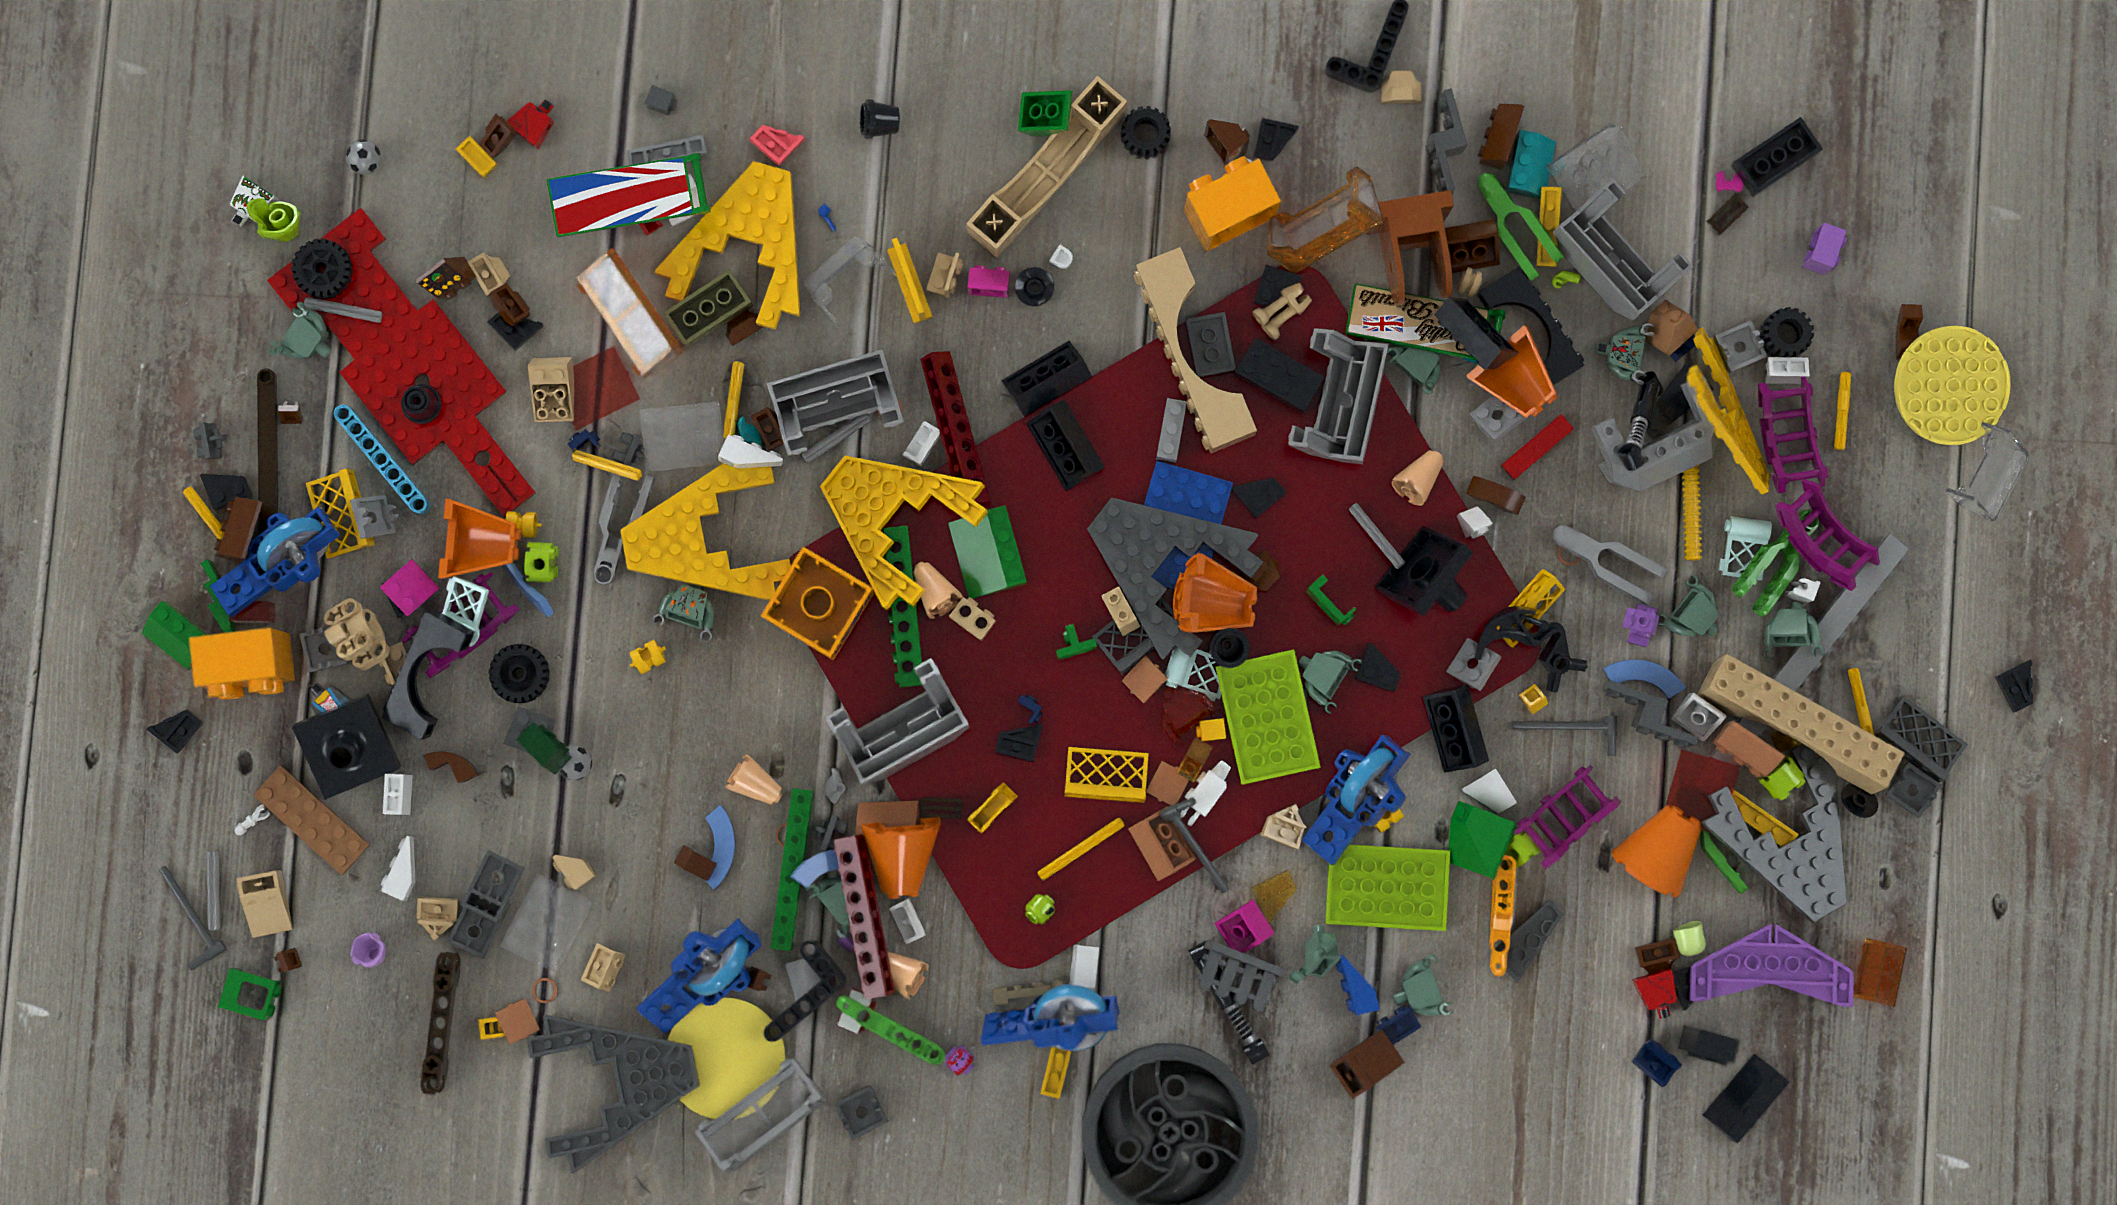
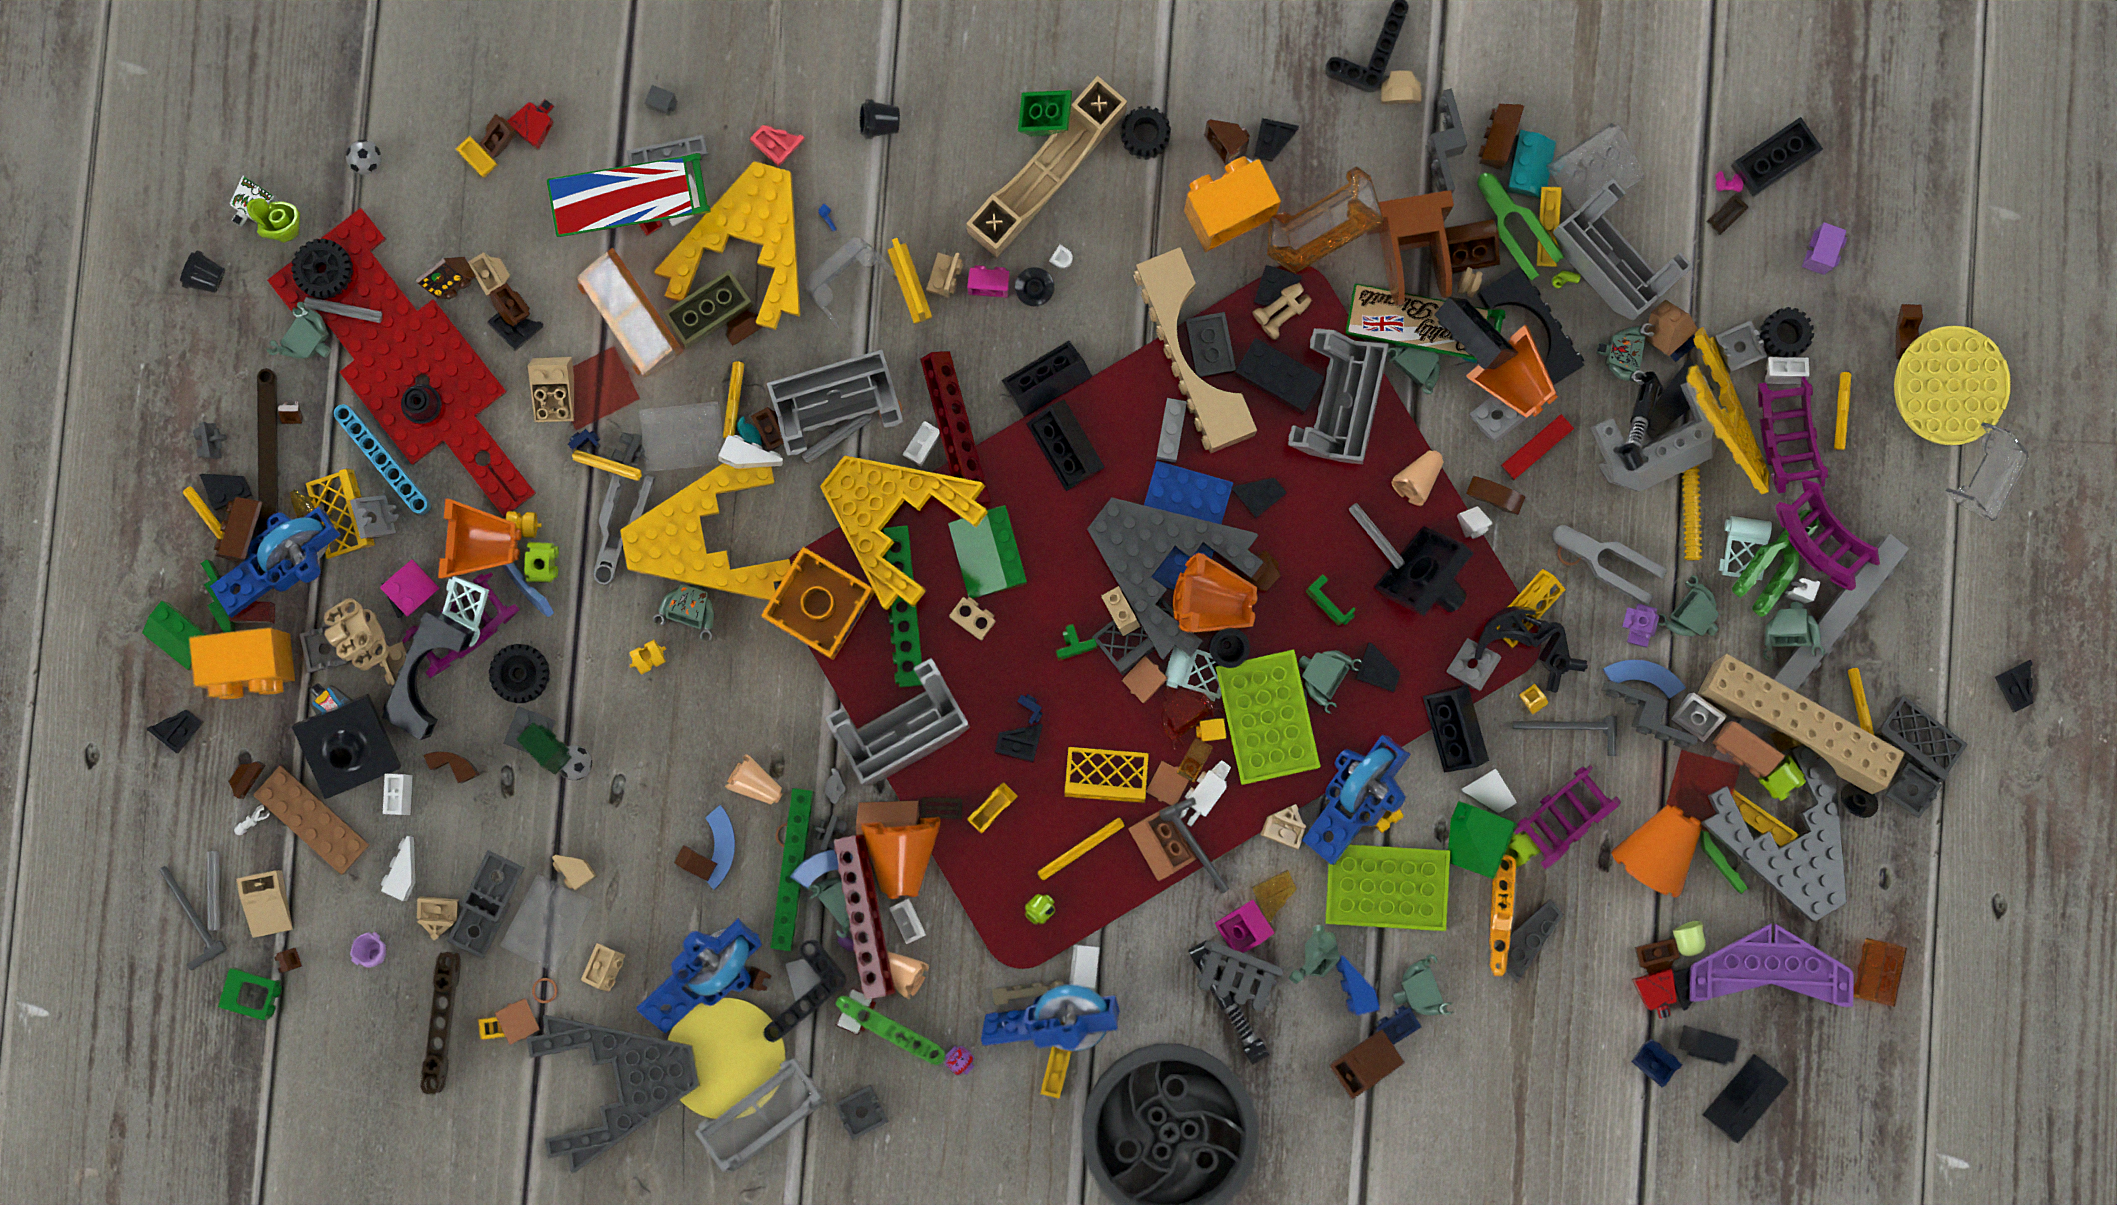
light nougat cone [912,562,963,619] -> none
none -> black piece [180,250,225,293]
none -> reddish brown slope [228,761,266,799]
none -> clear yellow slope [290,490,315,518]

